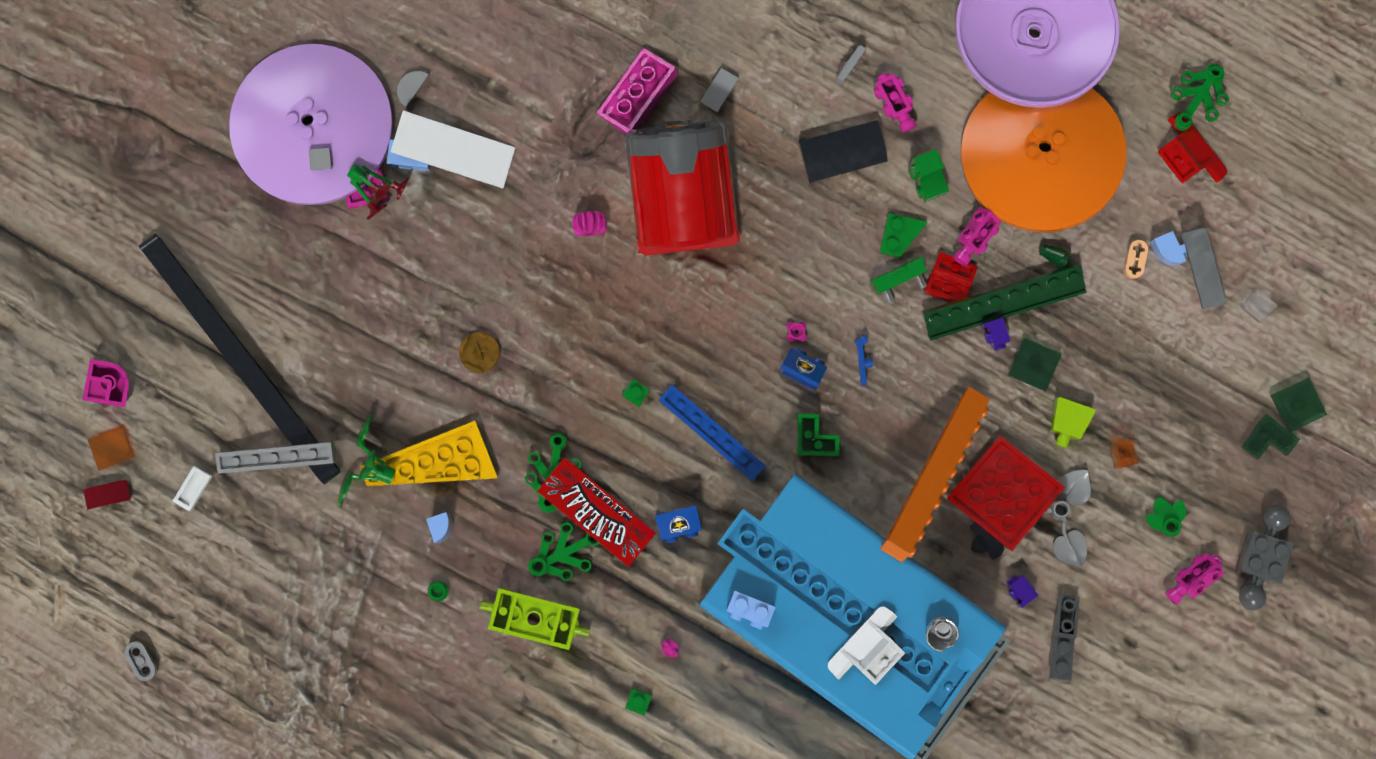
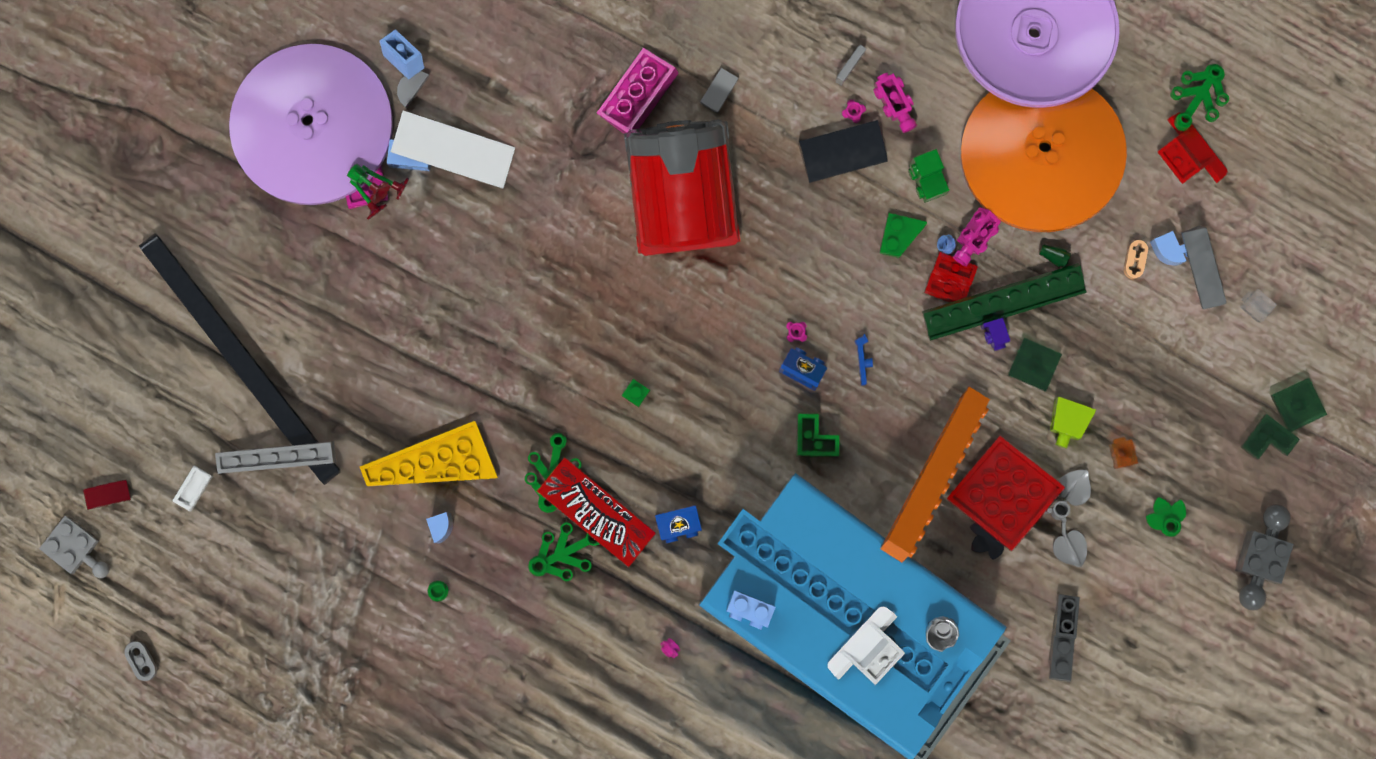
dark pink brick [82,359,129,407] -> none
clear orange piece [88,426,134,471] -> none
light grey tile [309,148,332,170] -> none
green plant [338,414,396,508] -> none
pearl gold tile [459,332,501,373] -> none
lime brick [480,588,591,650] -> none
dark pink gear [572,211,607,237] -> none
green plate [625,688,652,716] -> none
blue plate [658,385,766,481] -> none
green piece [870,257,927,304] -> none
dark purple brick [1006,574,1038,608] -> none
dark pink brick [1165,553,1224,605] -> none
none -> light grey plate [39,516,109,578]
none -> light blue brick [380,29,424,79]
none -> dark pink plate [842,100,866,123]
none -> medium blue plate [937,234,956,254]

